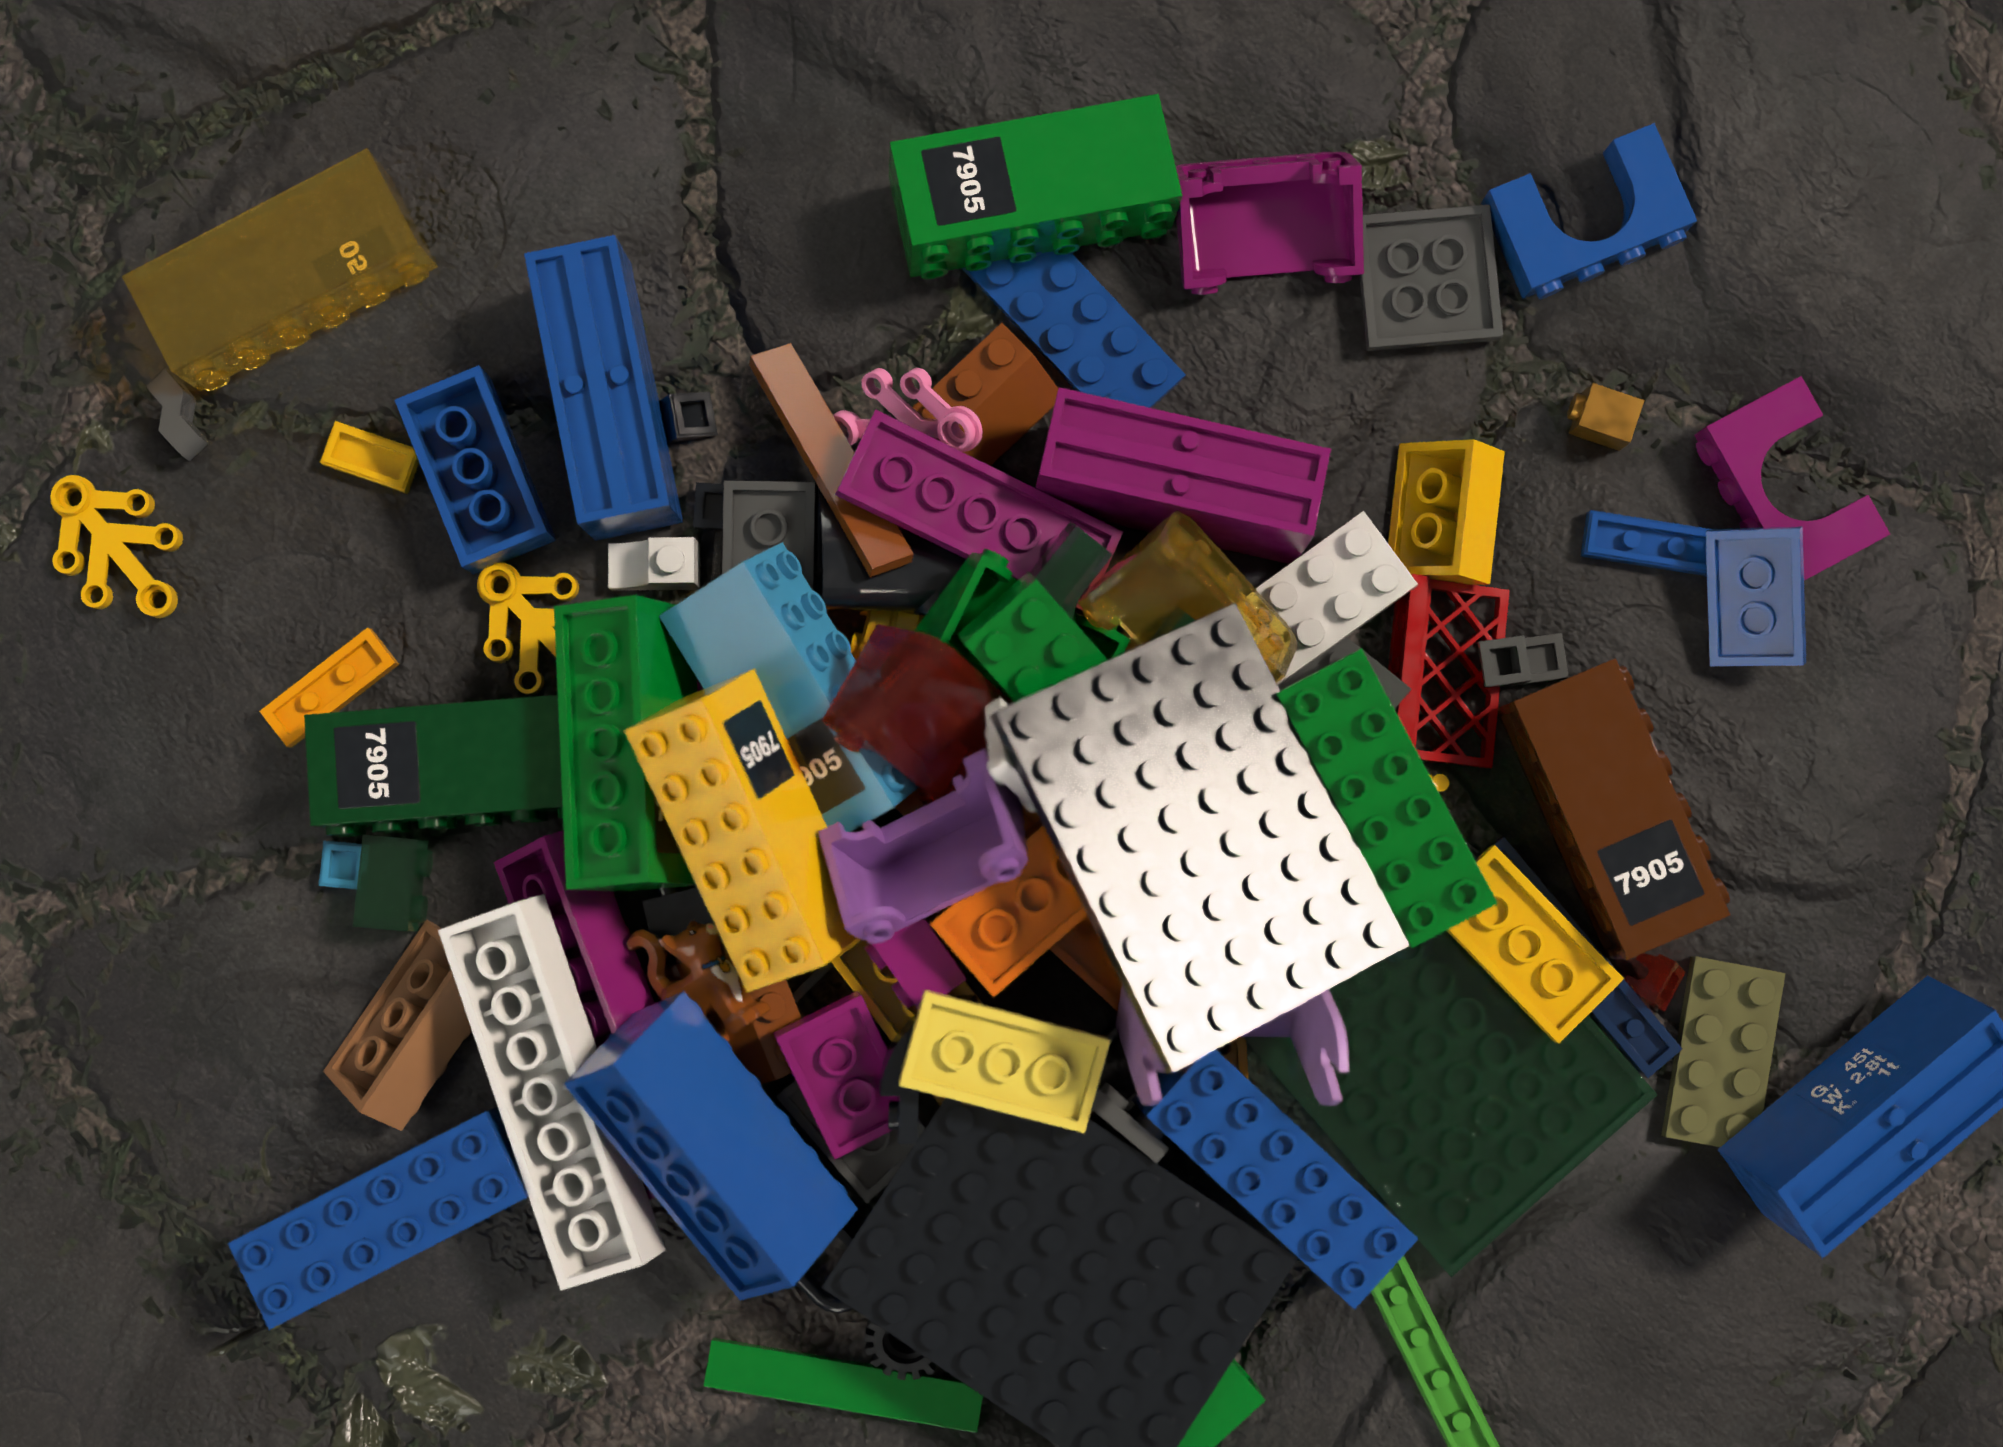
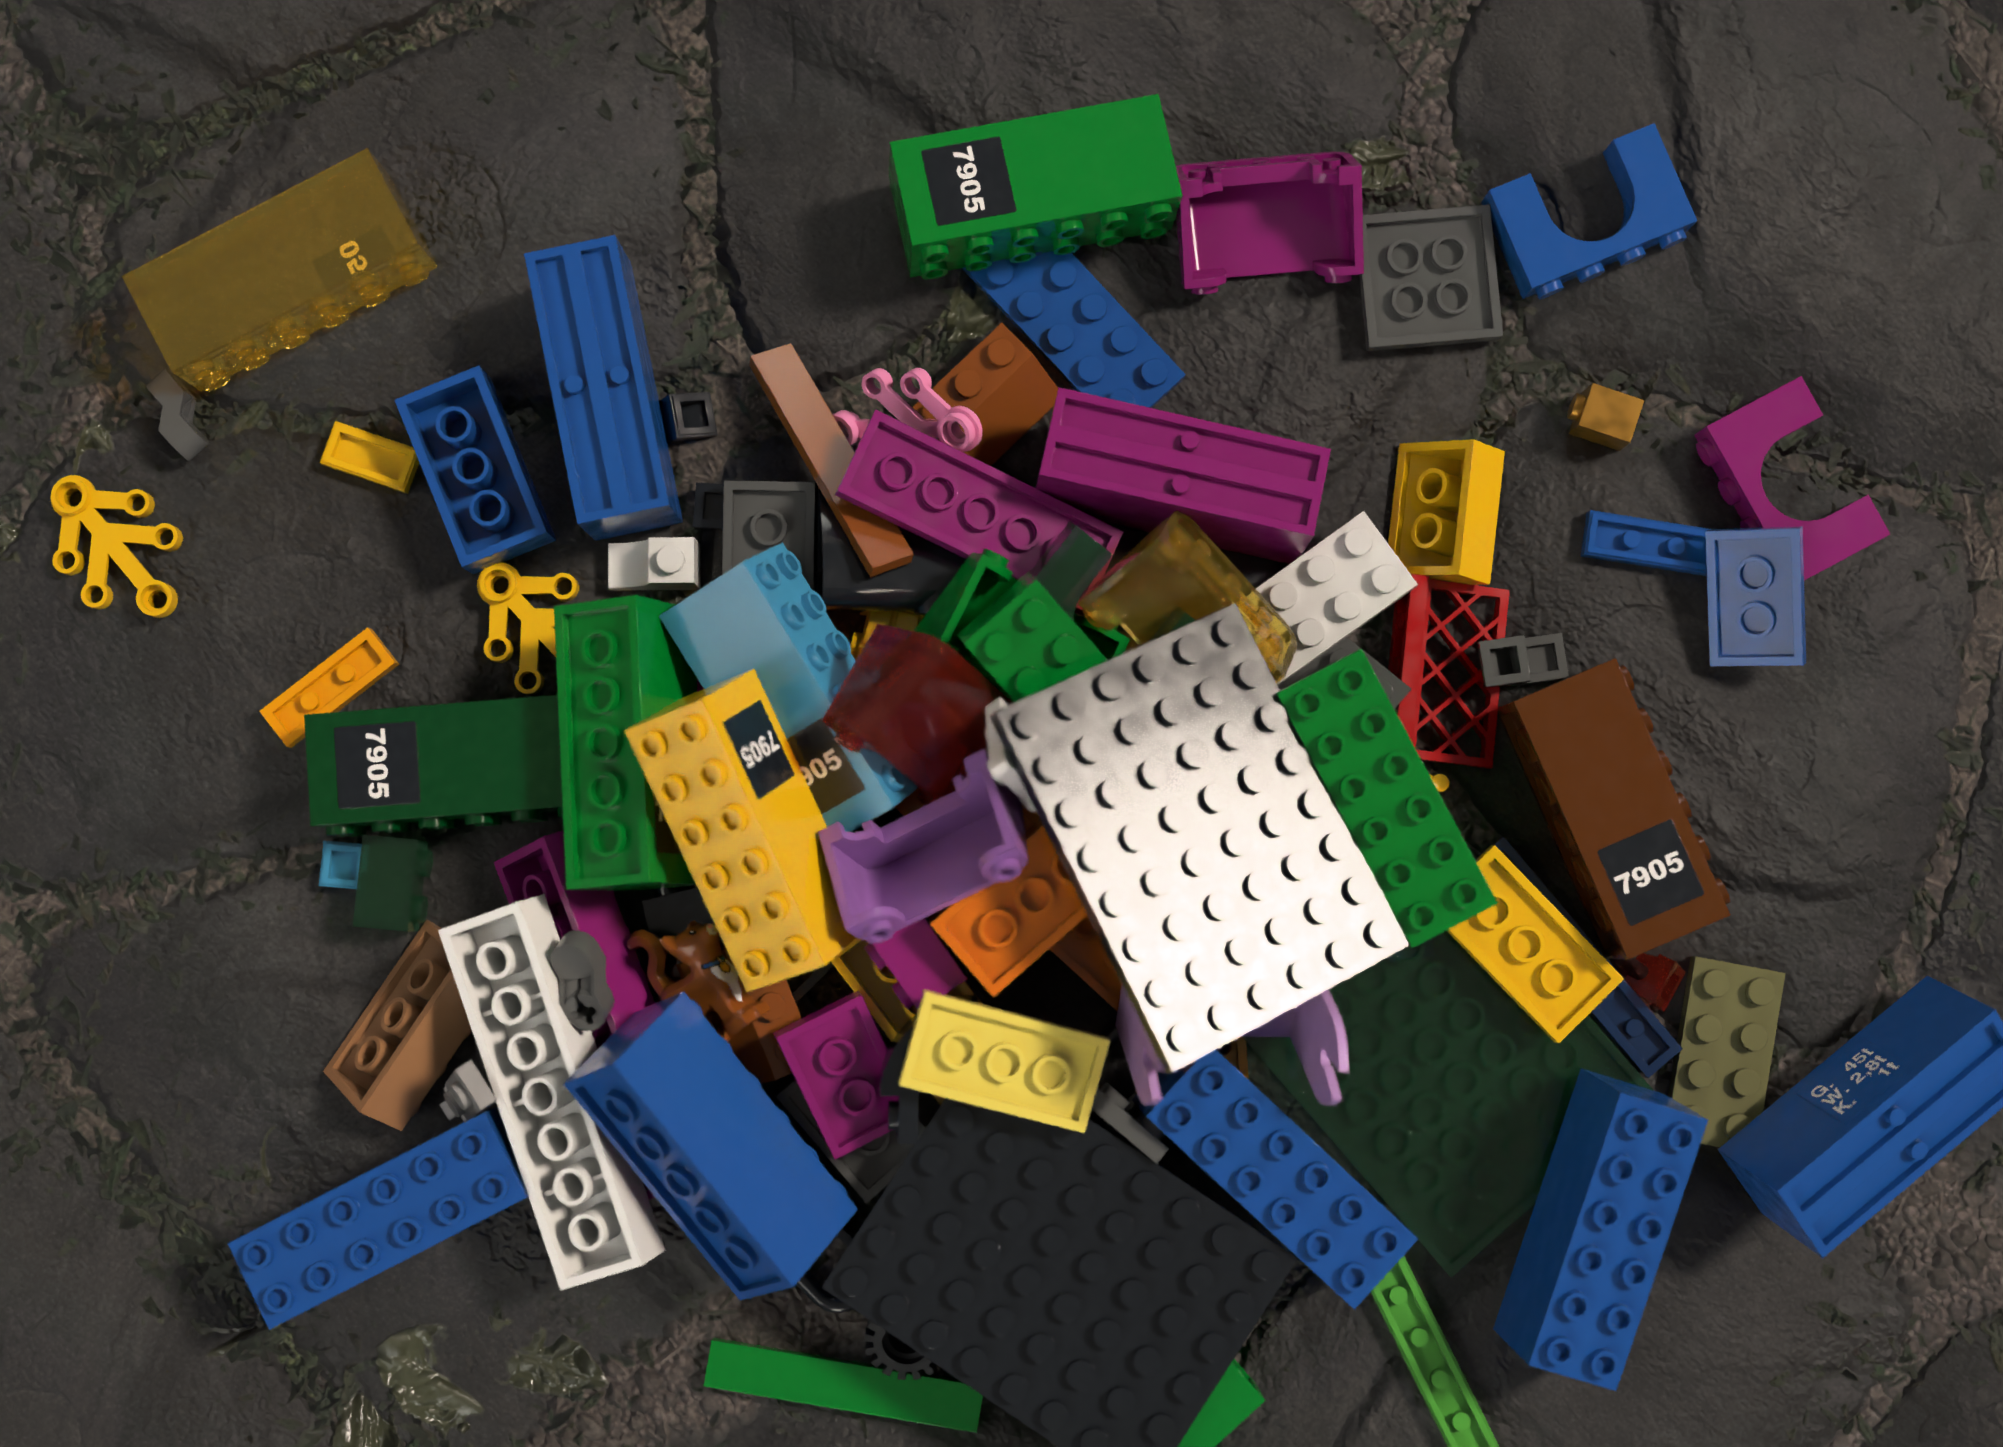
none -> light grey hinge [440,1060,497,1122]
none -> dark grey piece [550,930,615,1031]
none -> blue brick [1493,1068,1708,1391]

